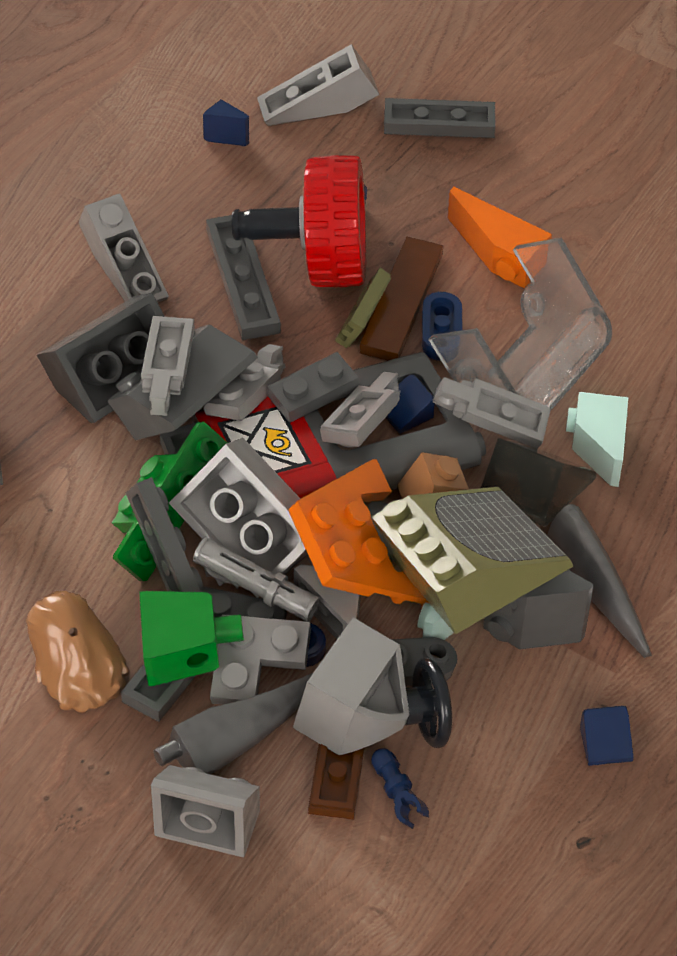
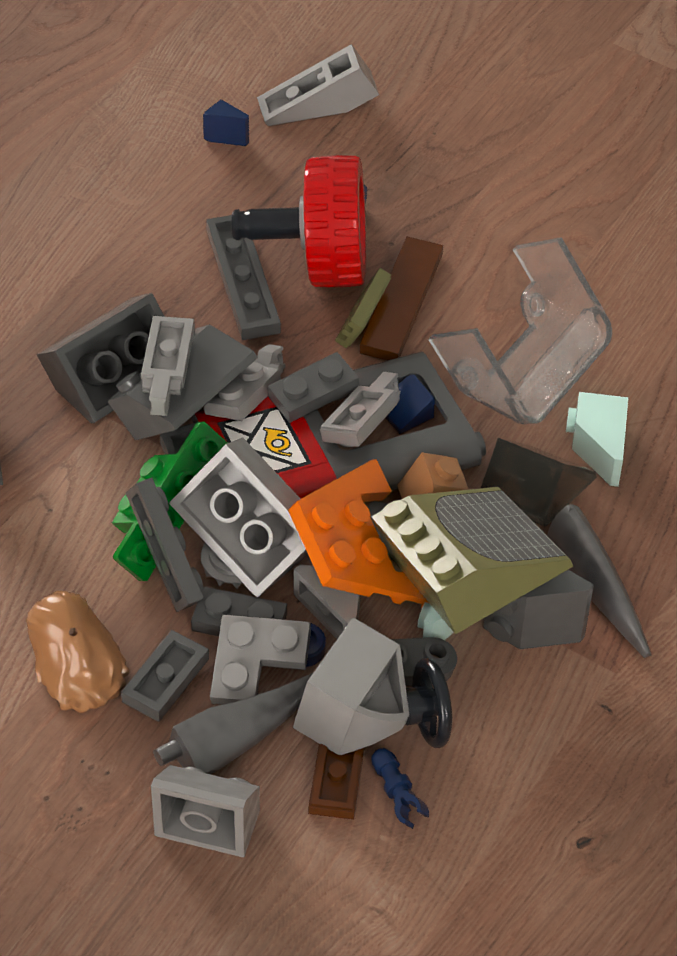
light grey slope [78,193,169,303] -> none
green torso [139,591,244,686] -> none
light grey pin [193,537,321,622] -> none
dark grey plate [384,98,496,138] -> none
dark blue plate [422,292,463,361] -> none
light grey hinge [433,377,551,449] -> none
orange slope [448,187,552,288] -> none
dark blue slope [580,706,634,766] -> none

